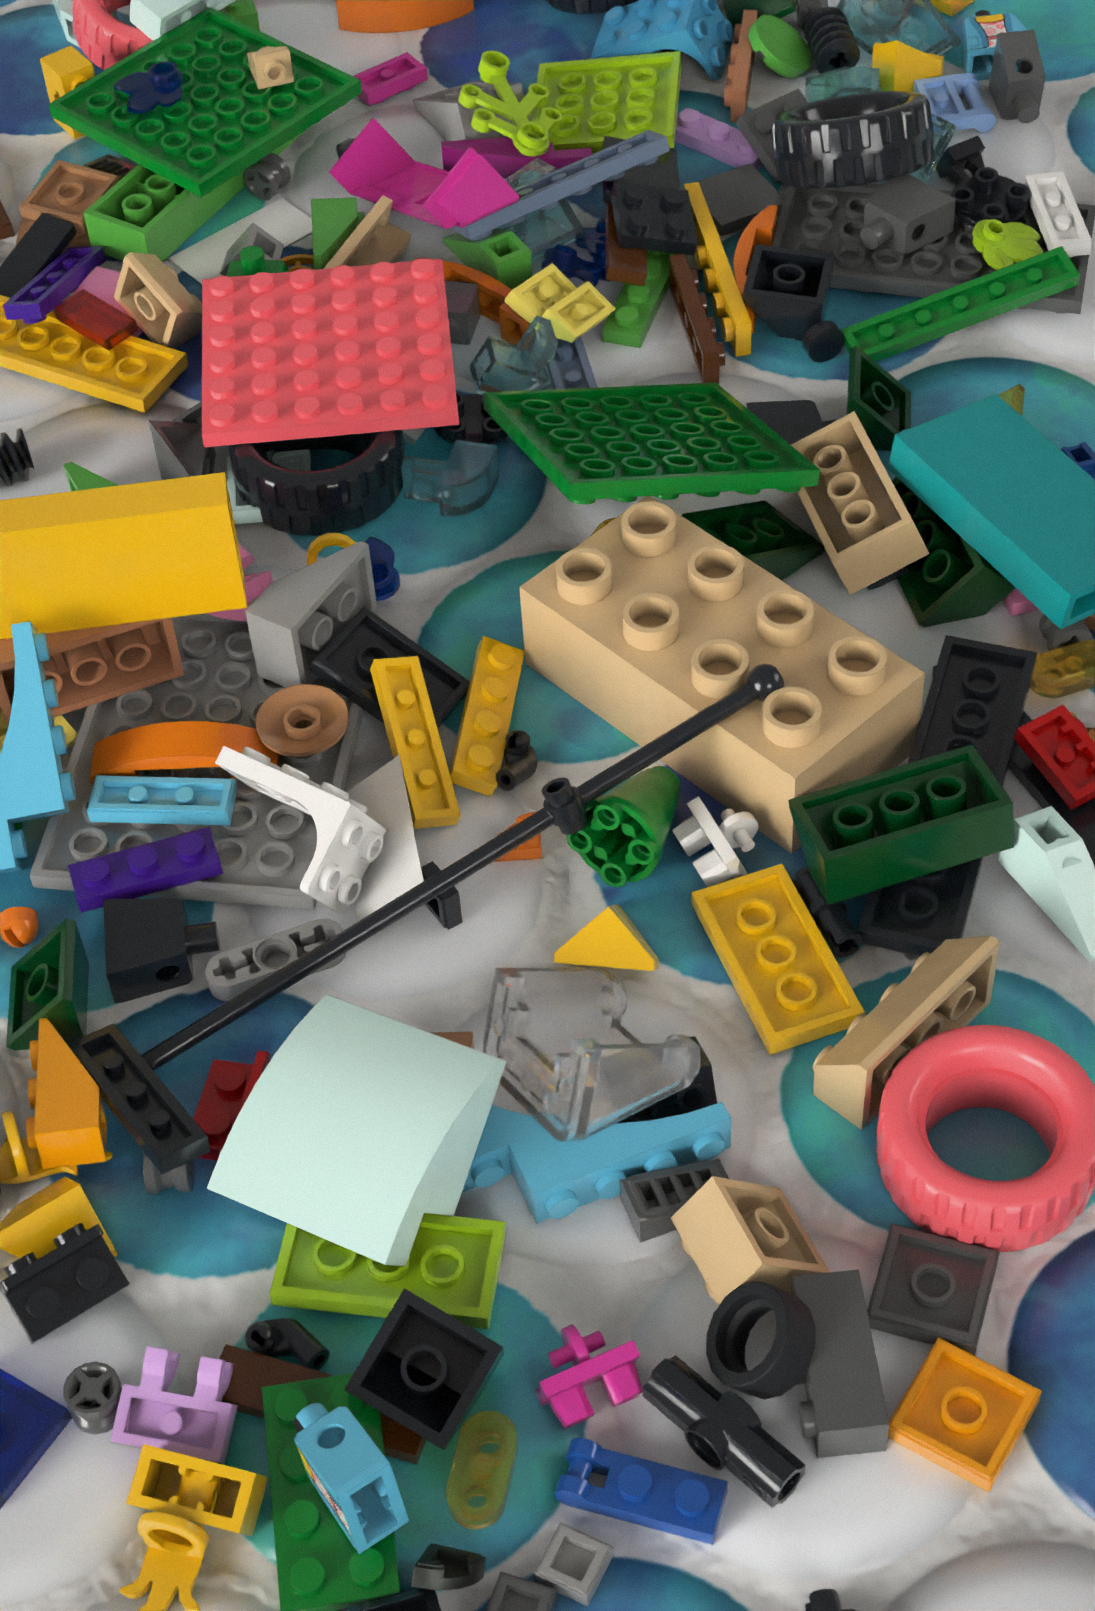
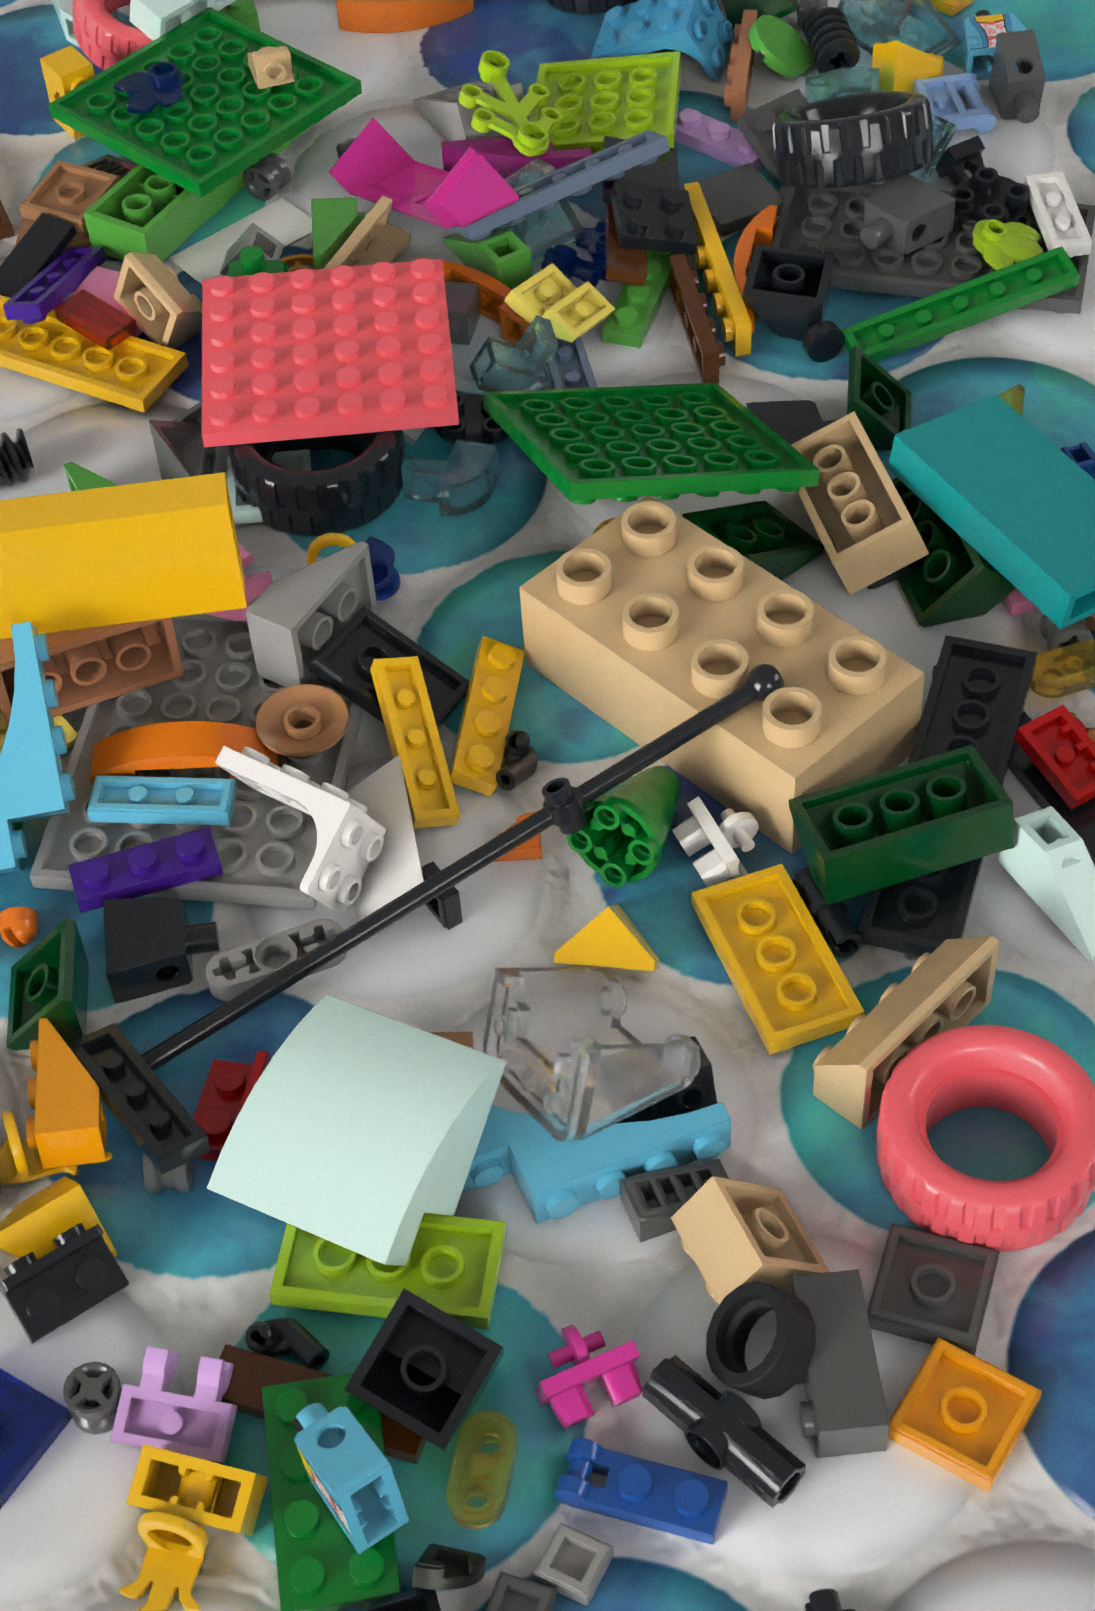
dark pink plate [353,52,428,106] -> none

